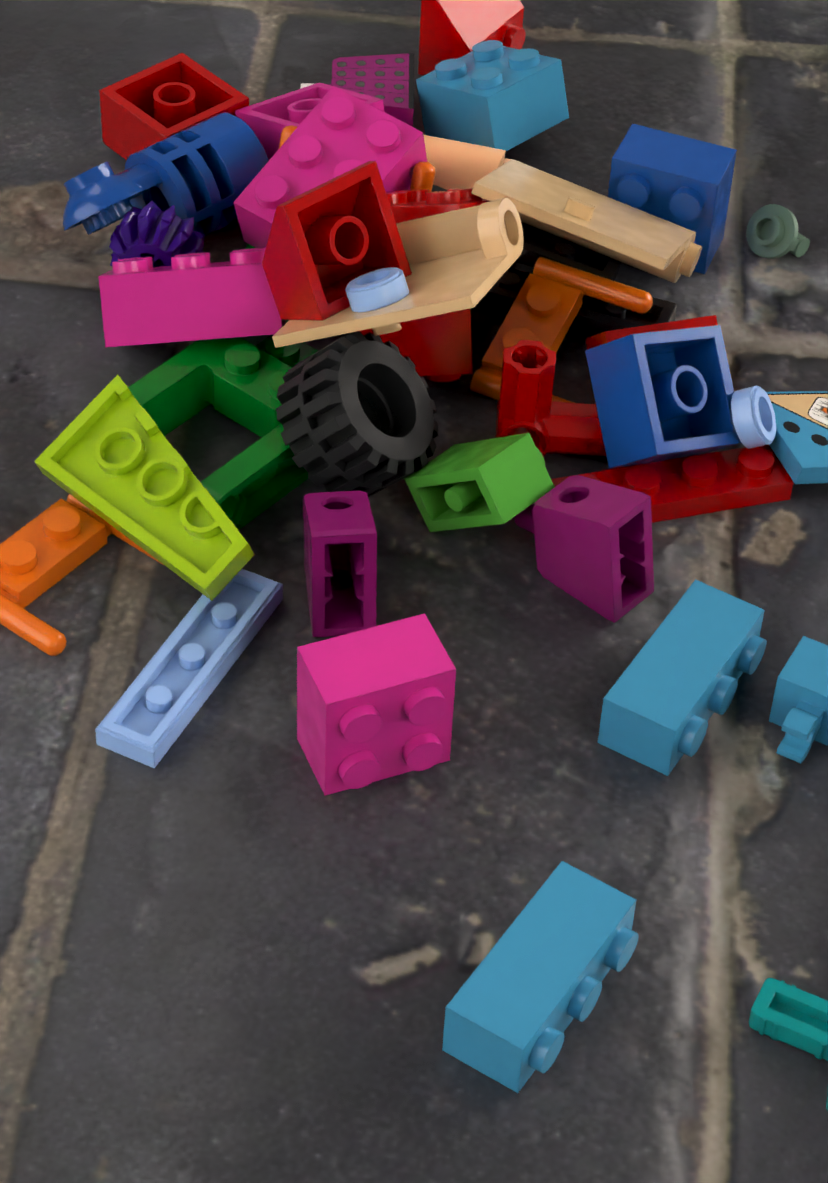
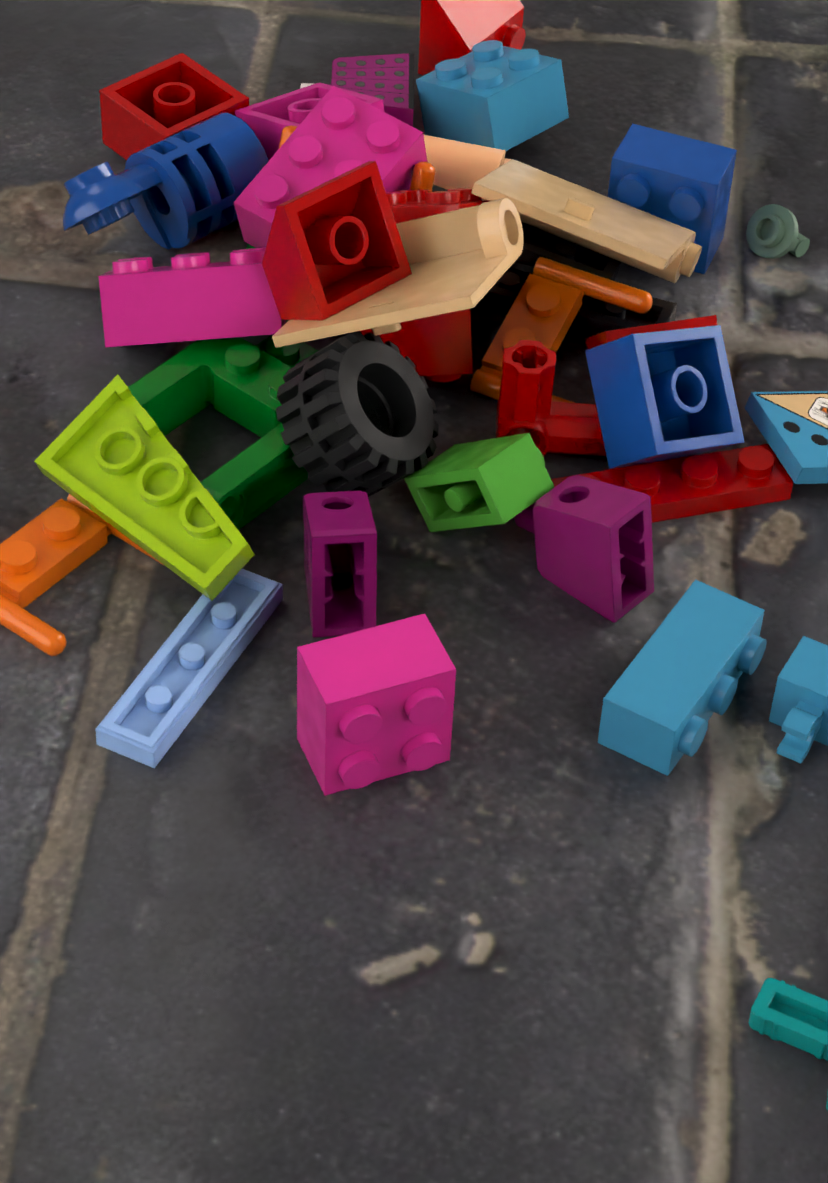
dark purple gear [109,201,206,267] -> none
light blue tile [345,267,410,312] -> none
dark azure brick [442,861,639,1093] -> none
light blue tile [731,385,776,449] -> none

